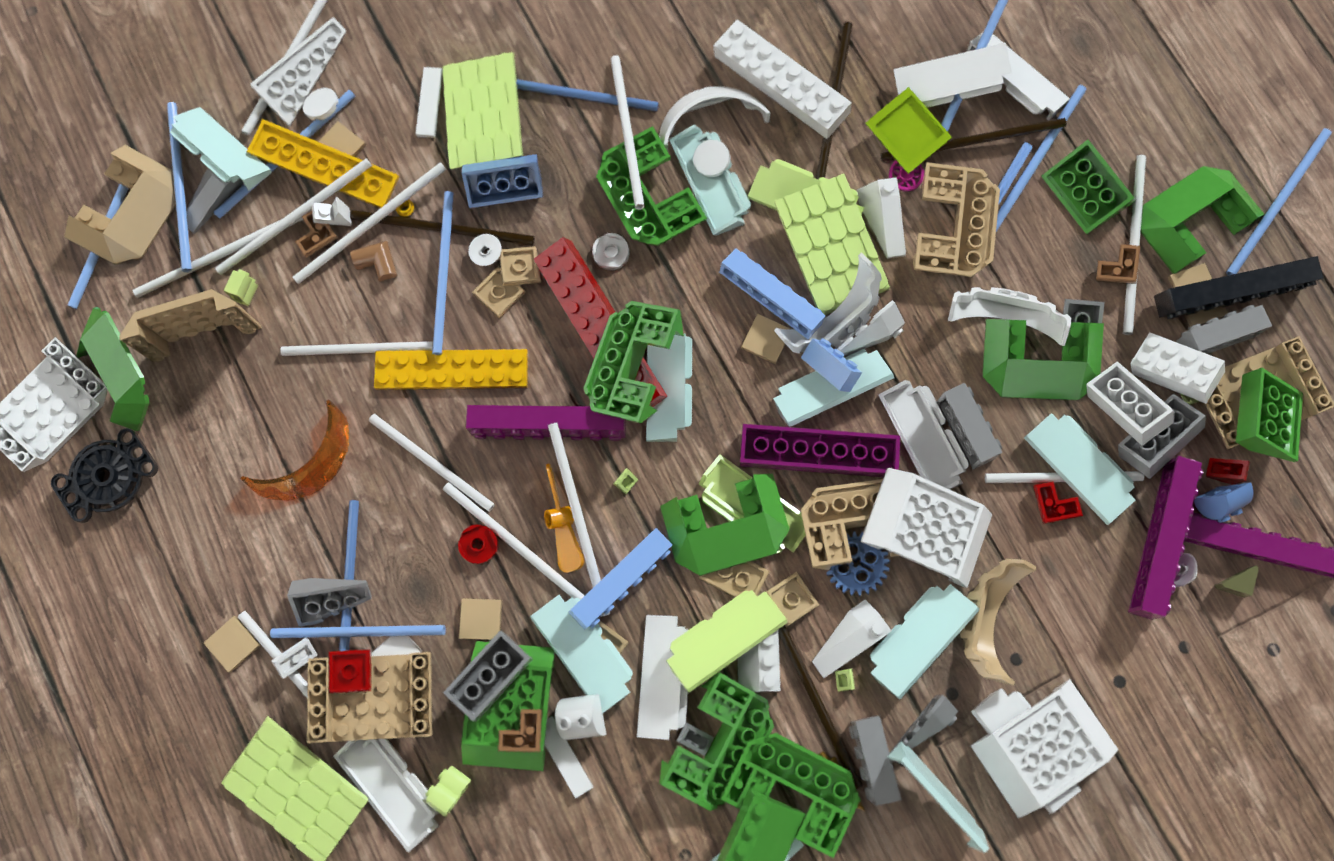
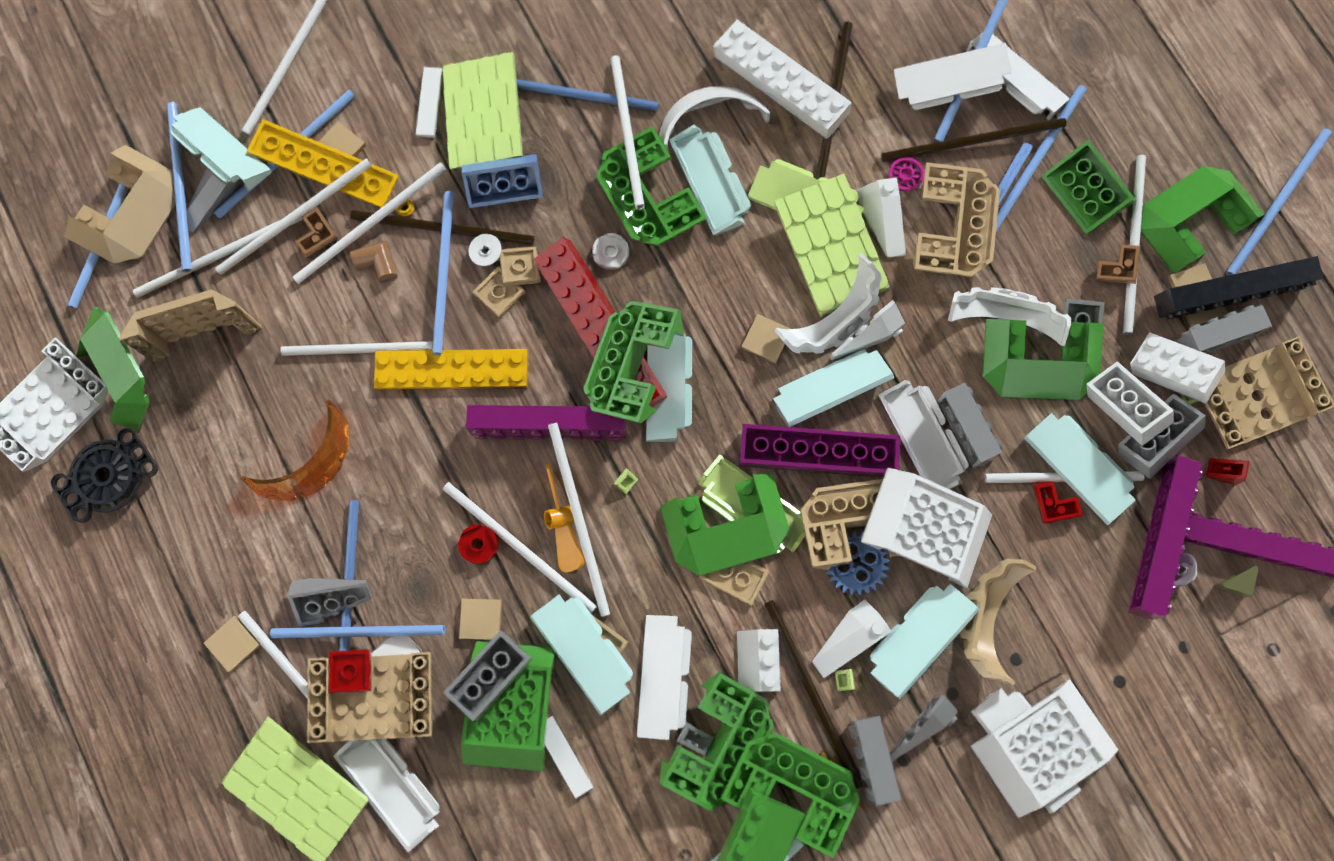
yellowish green brick [223,269,258,307] -> none
white wing [250,17,346,127] -> none
white plate [271,638,317,679] -> none
white tile [303,88,339,121] -> none
white slope [312,197,351,226] -> none
white piece [369,414,495,512] -> none
yellowish green brick [425,766,471,817] -> none
medium nougat brick [498,709,542,752] -> none
white brick [555,694,606,740] -> none
light blue brick [568,528,672,630] -> none
yellowish green slope [666,590,788,693] -> none
white tile [693,140,731,177] -> none
light blue brick [719,249,826,339] -> none
tan tile [766,572,819,627] -> none
light blue brick [801,338,862,392] -> none
lime piece [865,87,952,174] -> none
light aqua slope [887,741,989,853] -> none
medium blue brick [1193,482,1253,522] -> none
bright green slope [1236,368,1303,462] -> none

